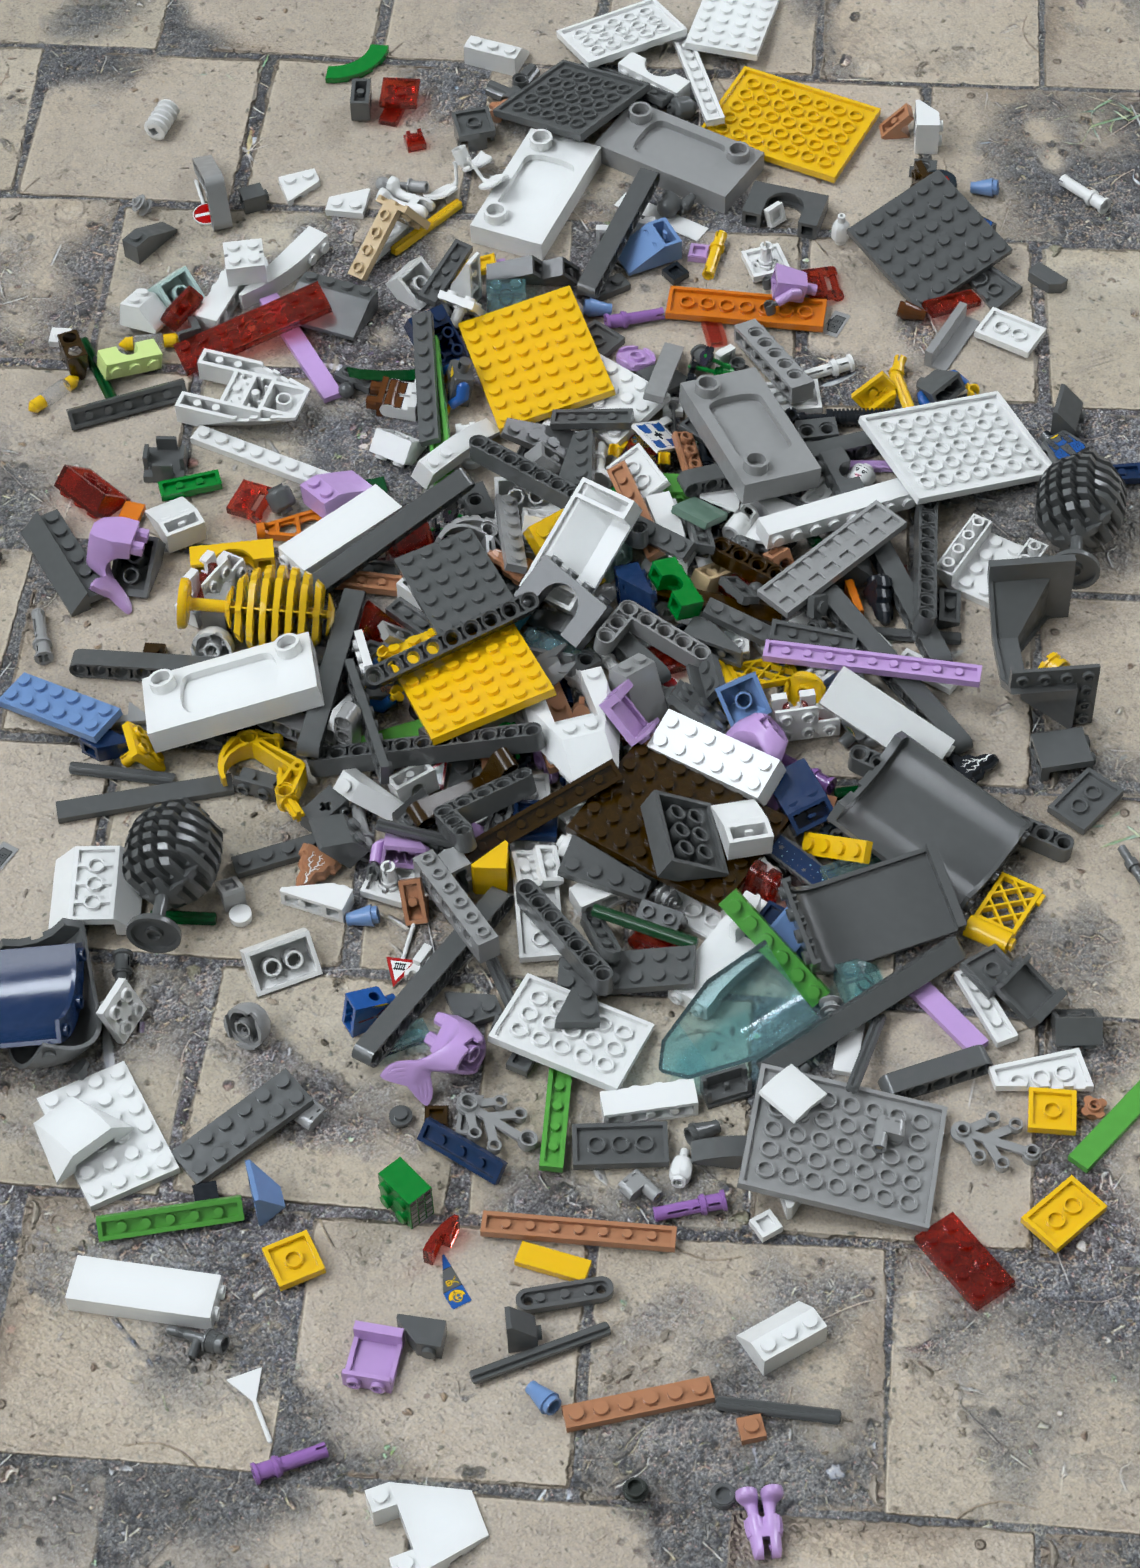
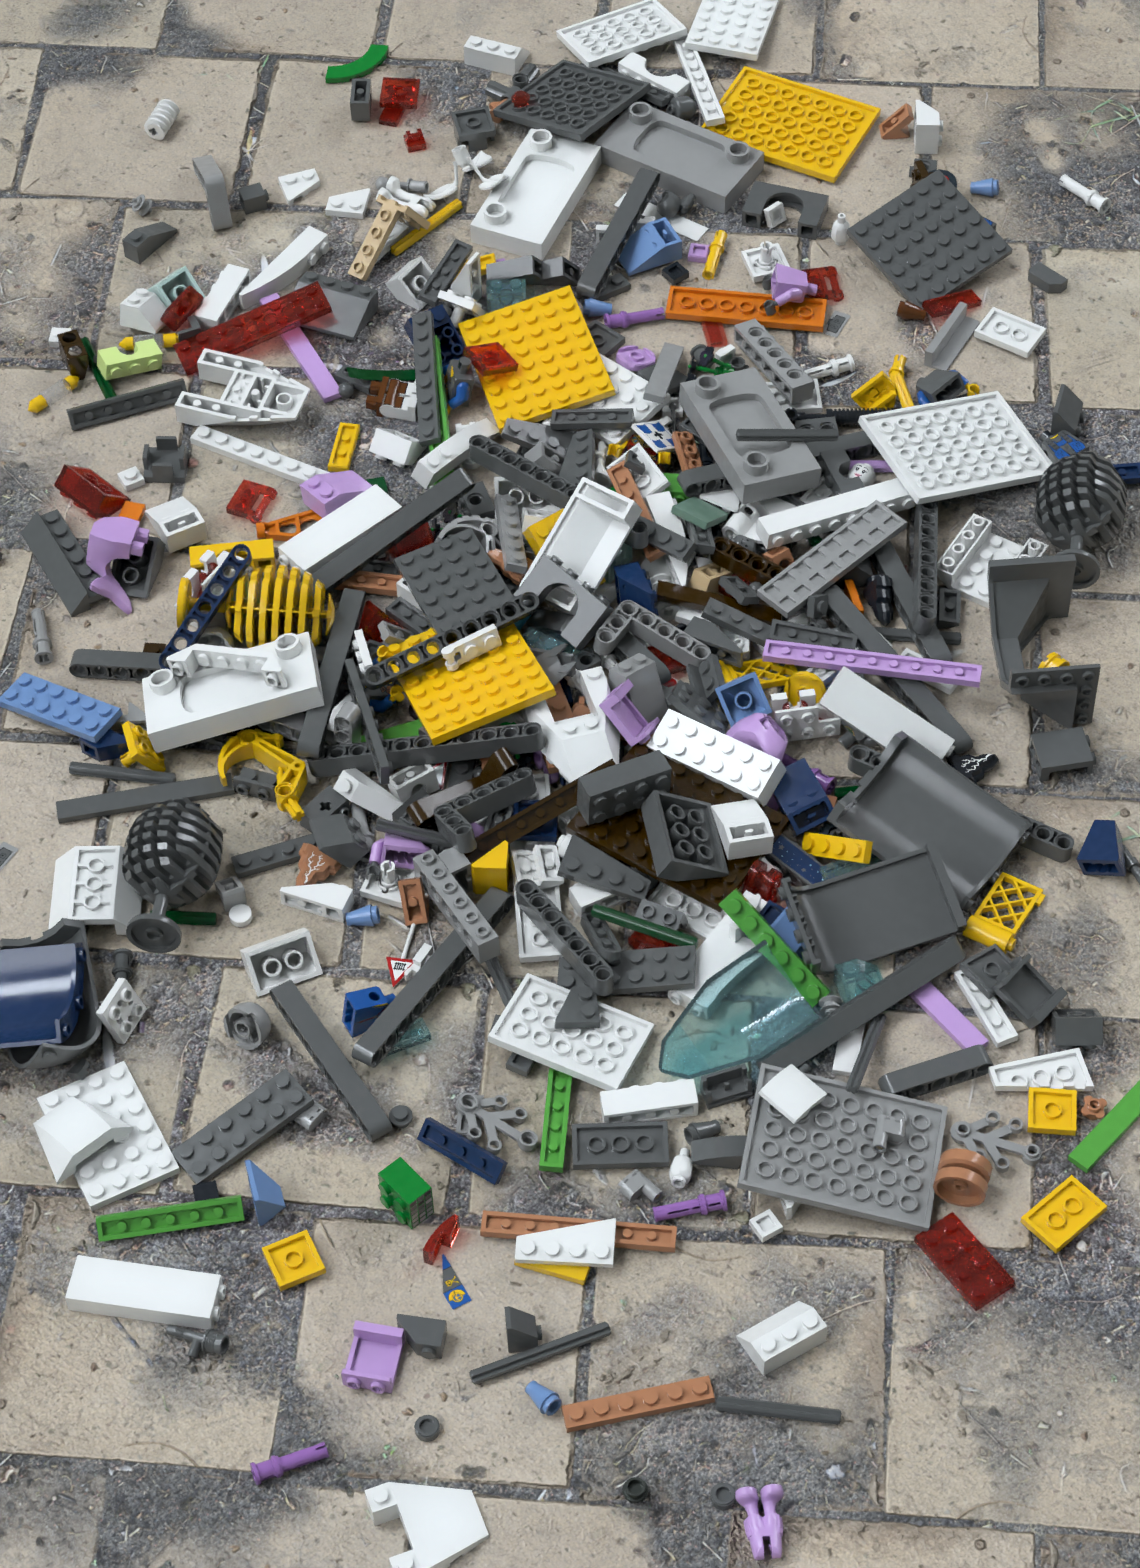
green plate [158,469,223,502] -> none
piece [193,179,212,225] -> none
white piece [223,238,267,287] -> none
white piece [226,1367,272,1444] -> none
dark grey head [266,483,296,515] -> none
lavender hips [380,1012,486,1106] -> none
dark brown tile [424,1105,449,1128] -> none
dark grey wing [445,992,503,1027] -> none
dark grey plate [516,1276,614,1314] -> none
green arch [648,556,704,621] -> none
light grey wheel [655,885,678,908] -> none
nougat plate [736,1413,767,1445] -> none
dark grey wing [968,266,1023,310] -> none
dark grey plate [1047,767,1124,835] -> none
none -> white plate [117,466,145,492]
none -> dark blue beam [159,544,252,670]
none -> white slope [166,644,288,688]
none -> dark grey beam [269,980,393,1142]
none -> yellow tile [328,422,360,472]
none -> dark grey tile [414,1415,440,1442]
none -> white plate [441,624,502,671]
none -> clear red plate [463,342,518,376]
none -> clear red plate [511,91,530,107]
none -> white wing [515,1218,616,1268]
none -> dark grey brick [577,750,672,826]
none -> dark grey tile [624,450,645,475]
none -> dark grey axle [736,429,839,441]
none -> nougat wheel [933,1148,993,1207]
none -> dark blue slope [1076,820,1126,876]

